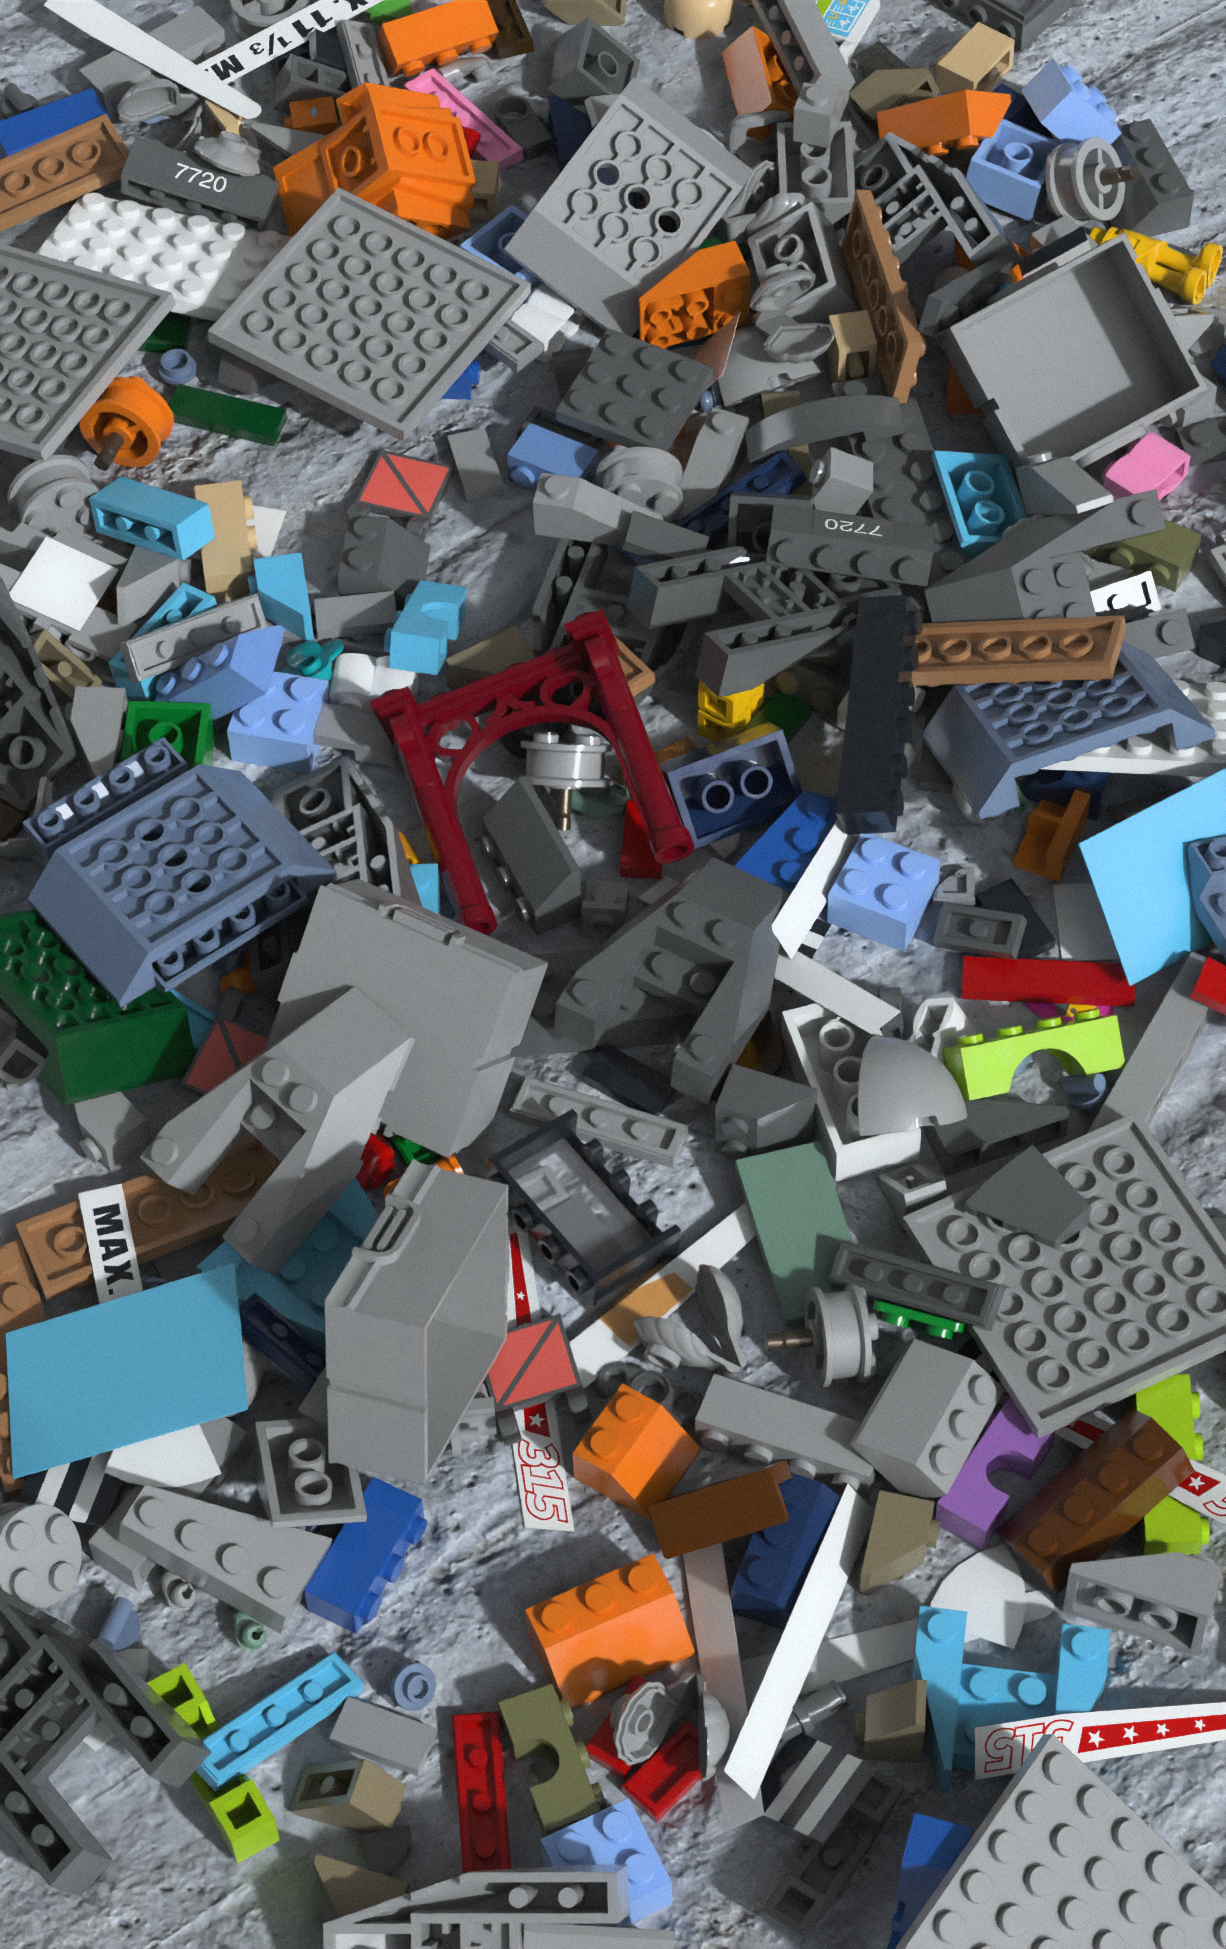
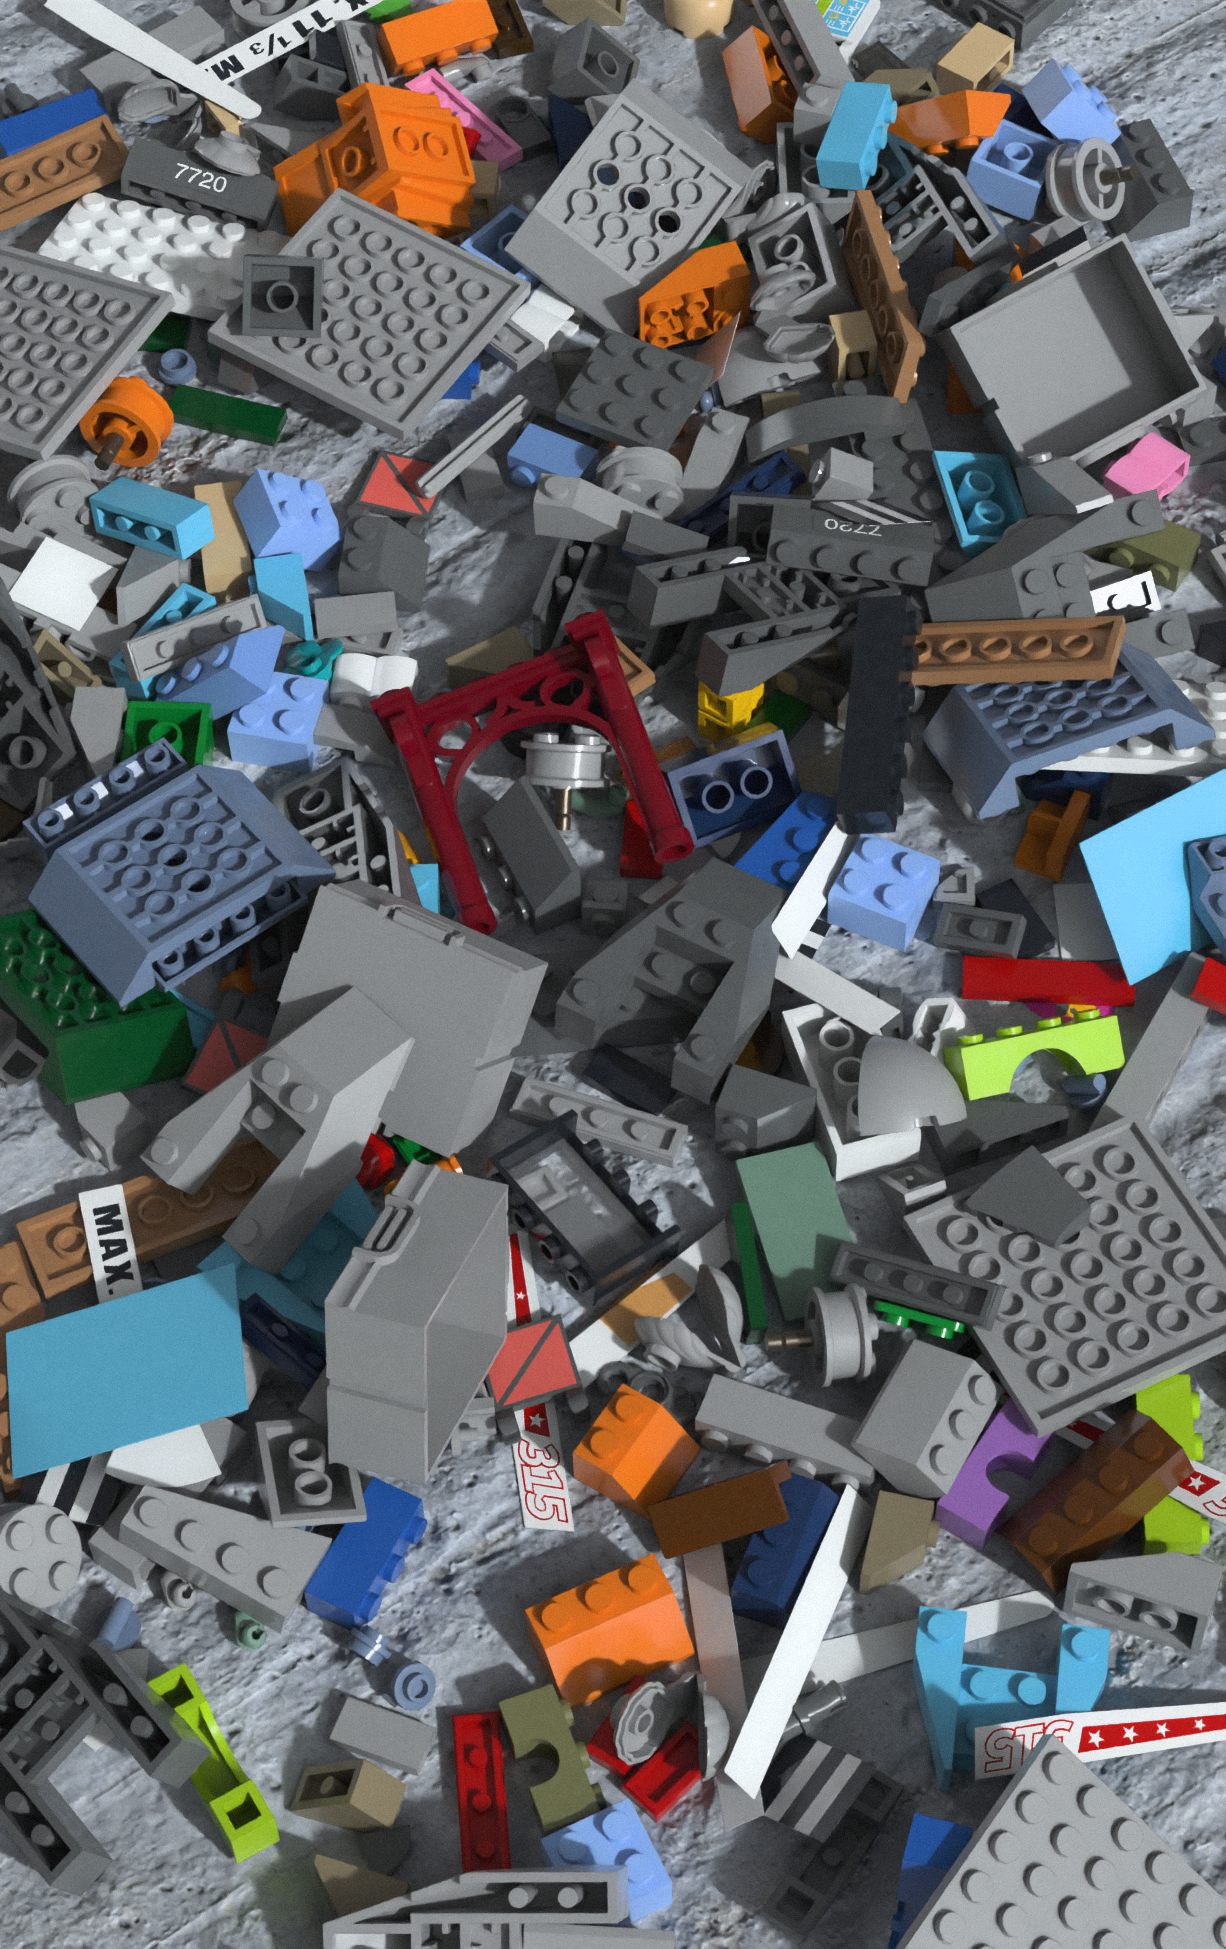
medium azure tile [195,1651,364,1792] -> none
orange brick [284,96,338,135] -> none
medium azure arch [384,580,467,675] -> none
light grey piece [729,110,791,168] -> none
dark tan slope [855,1679,927,1764] -> none
white sticker [929,1544,1026,1649] -> none
yellow piece [1089,227,1223,305] -> none
none -> light blue brick [233,468,344,572]
none -> dark grey slope [242,254,324,338]
none -> sand blue plate [346,1625,392,1667]
none -> light grey axle [415,394,531,499]
none -> dark green tile [725,1202,768,1345]
none -> black sticker [813,499,931,526]
none -> medium azure brick [815,81,897,190]

